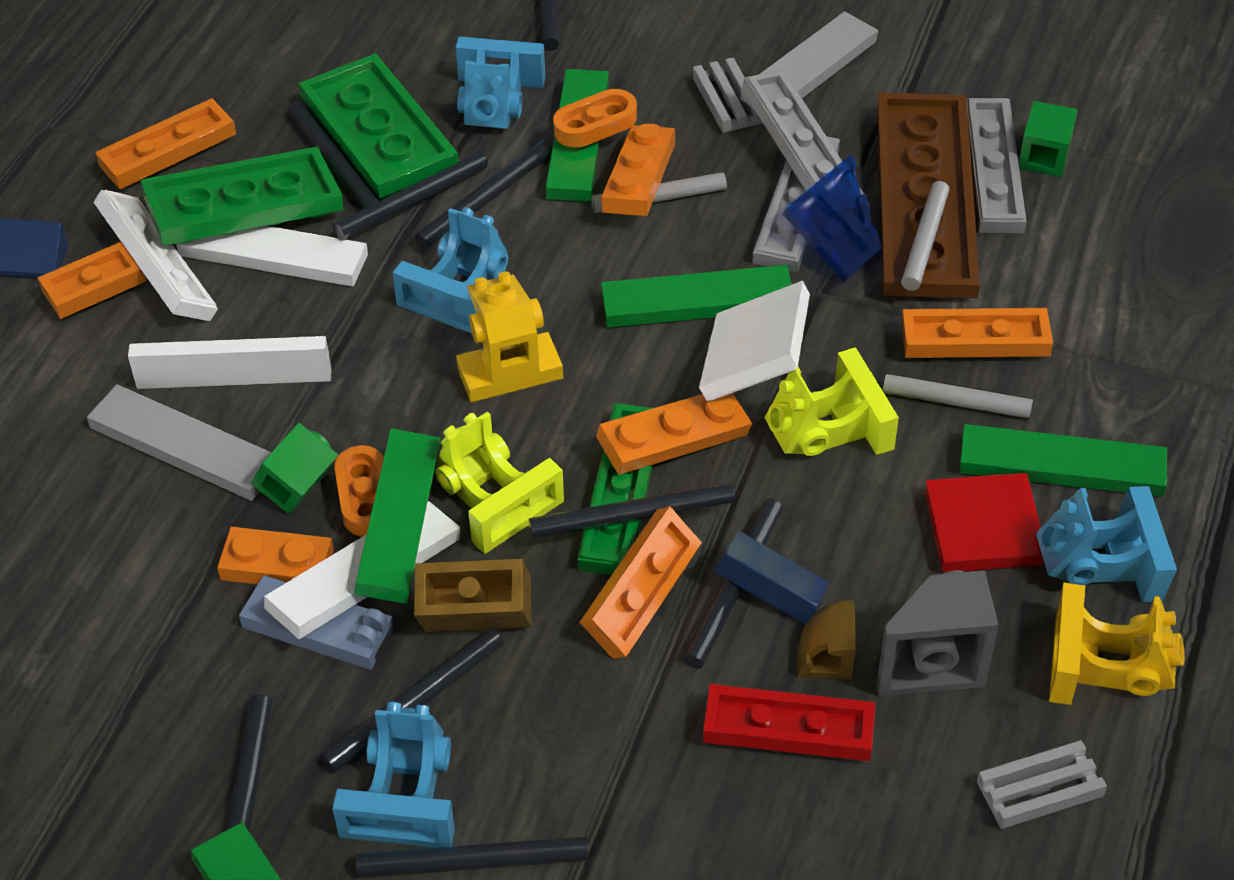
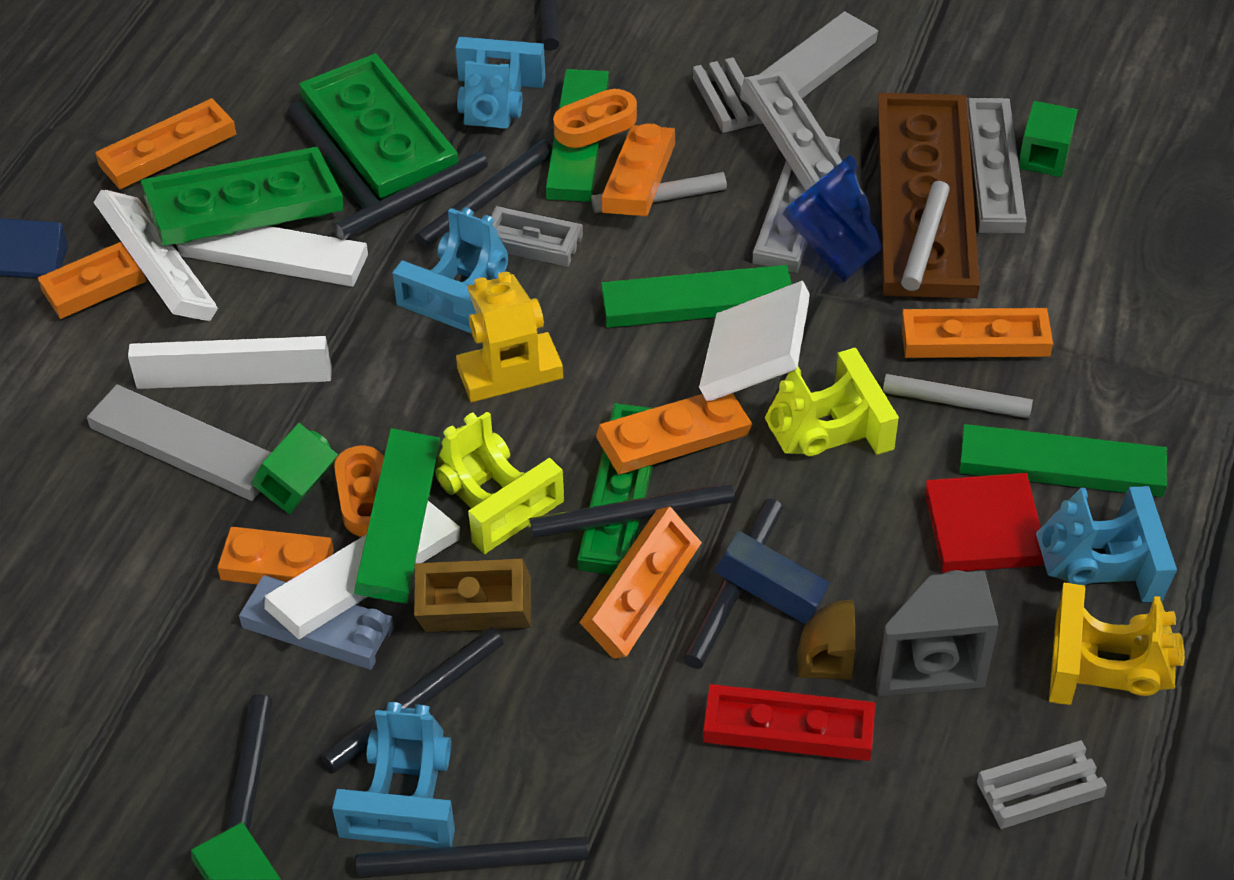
none -> light grey tile [491,206,583,267]

